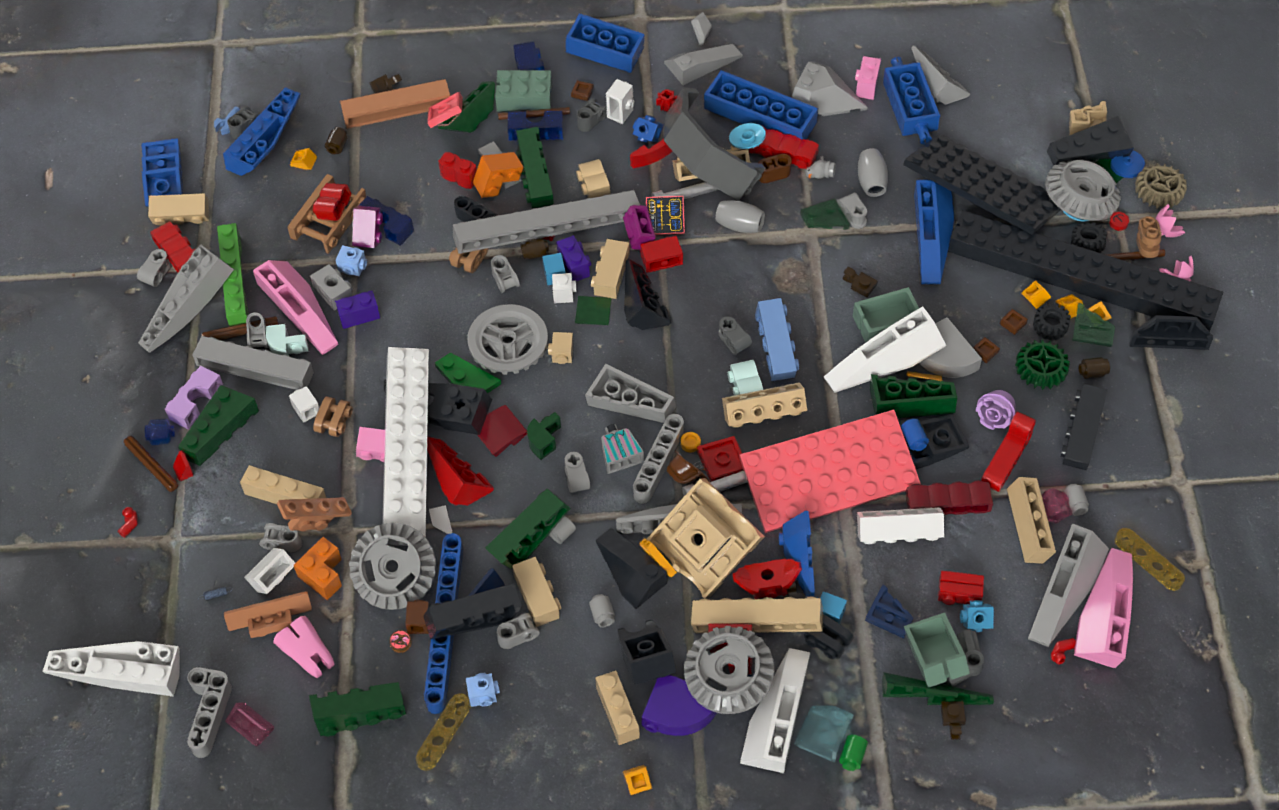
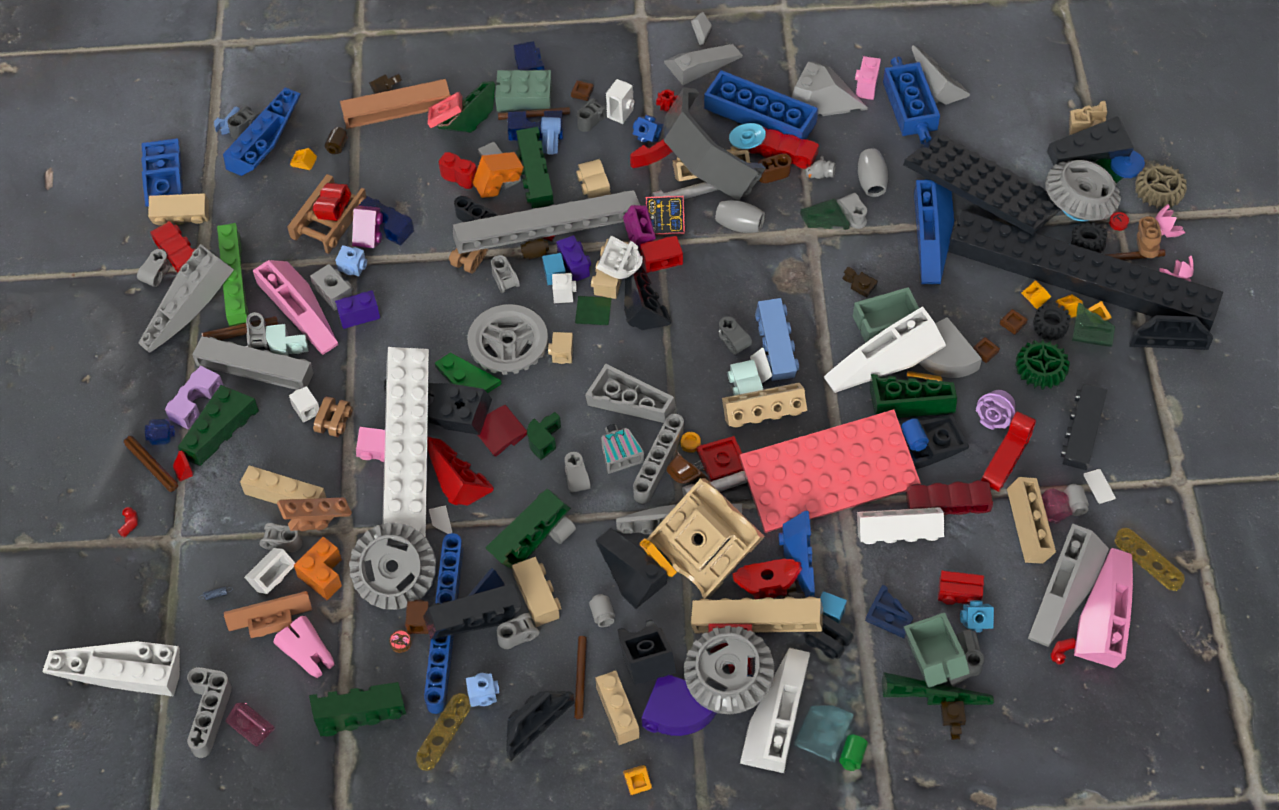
blue brick [566,13,645,73] -> none
dark brown brick [1078,357,1110,379] -> none
none -> black wedge [506,691,575,761]
none -> medium blue piece [541,117,561,154]
none -> reddish brown bar [574,636,587,719]
none -> white slope [596,236,643,279]
none -> white sticker [750,348,772,383]
none -> white sticker [1083,469,1116,504]

